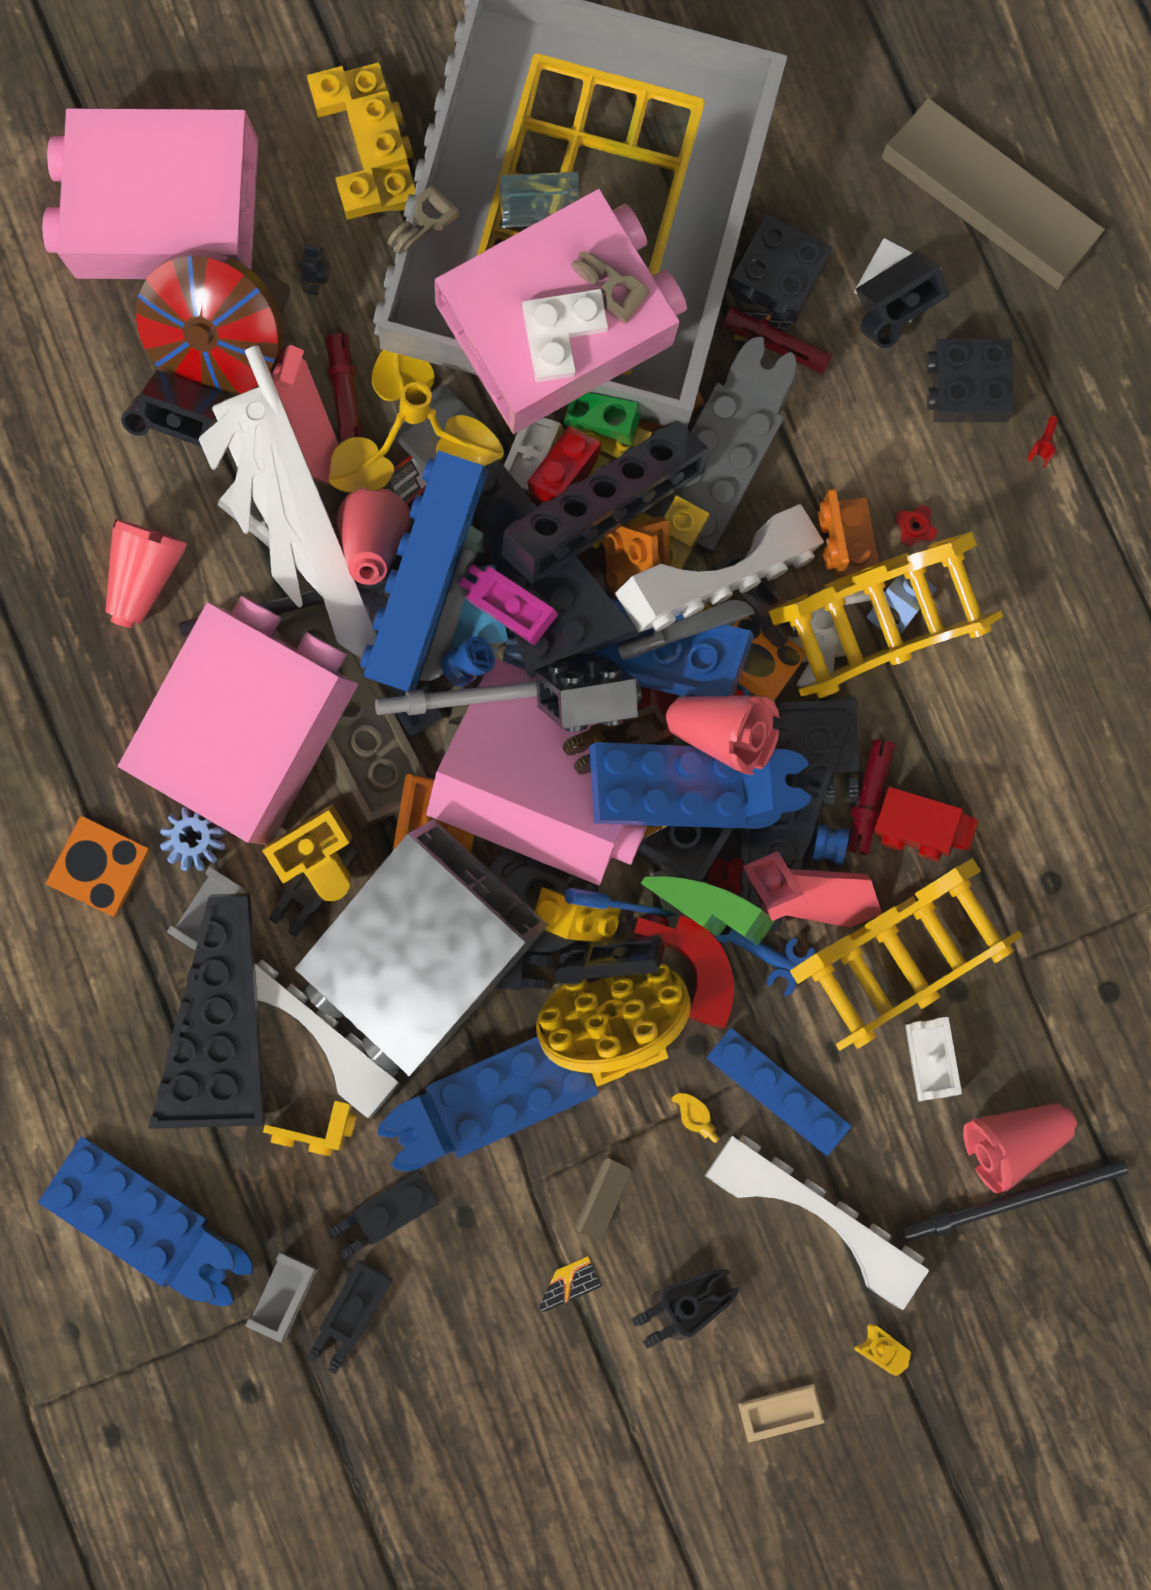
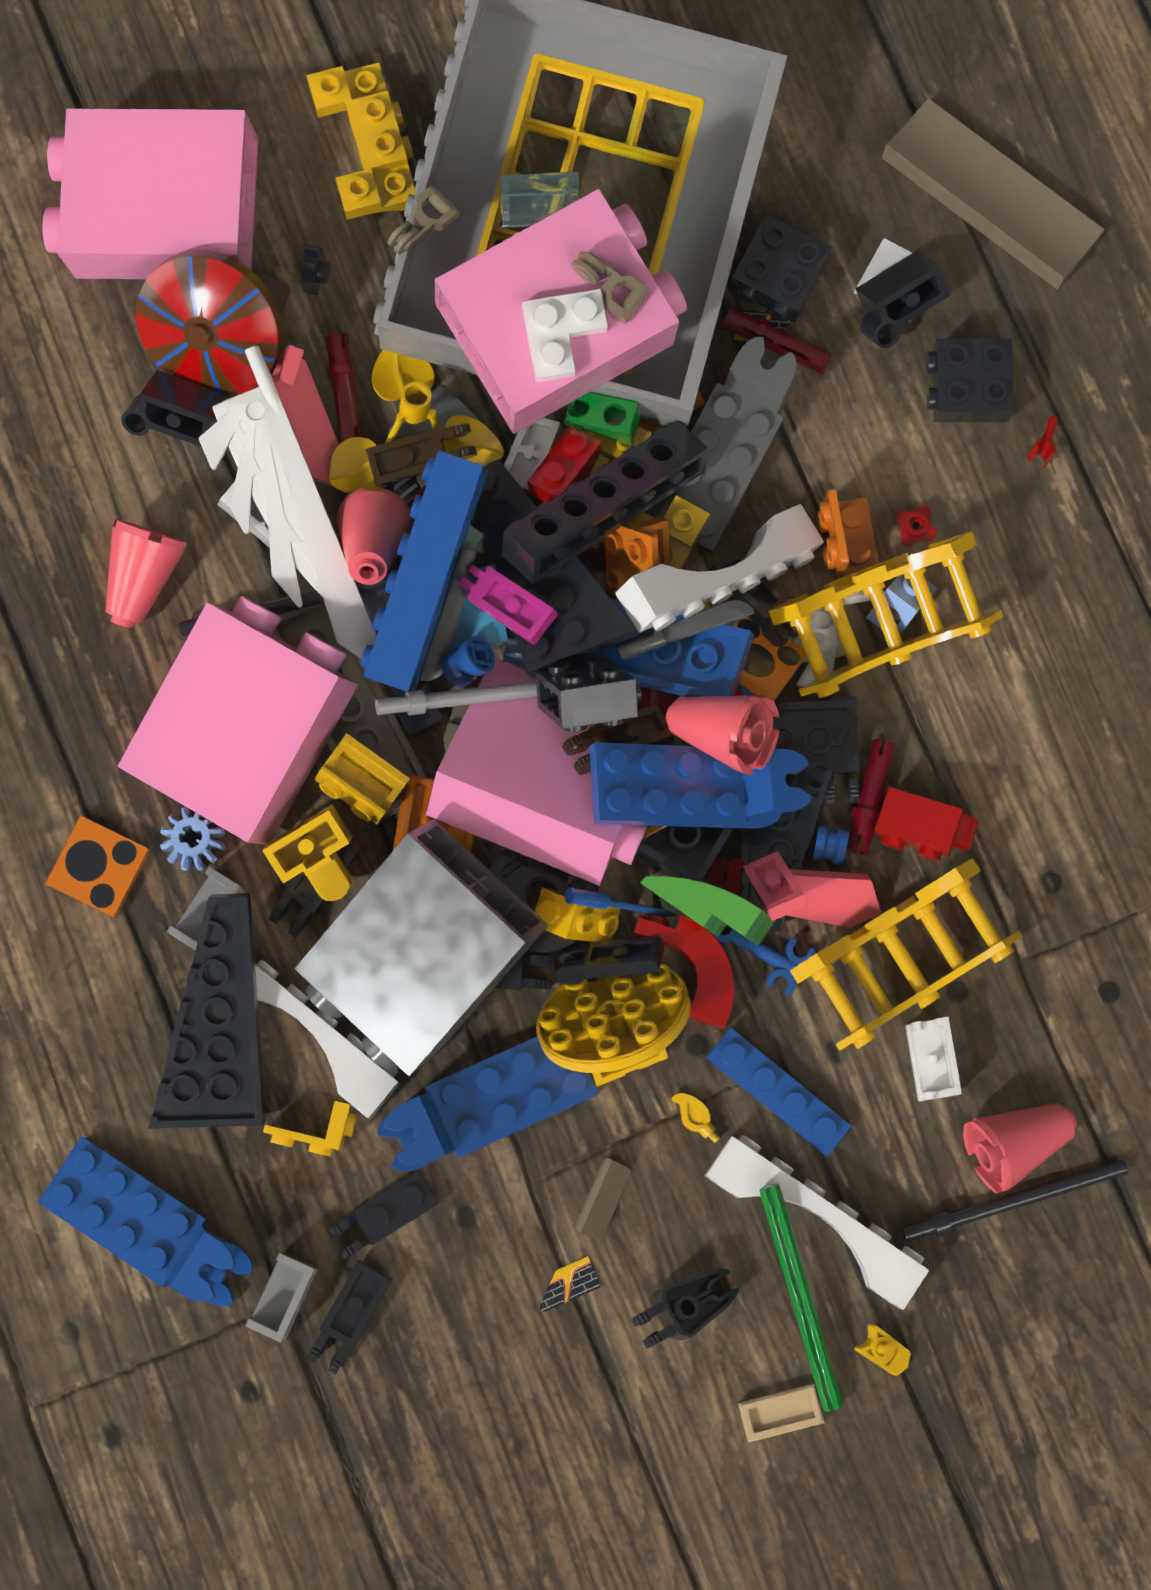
none -> yellow hinge [314,733,410,824]
none -> dark brown hinge [366,423,477,487]
none -> green axle [759,1184,843,1412]

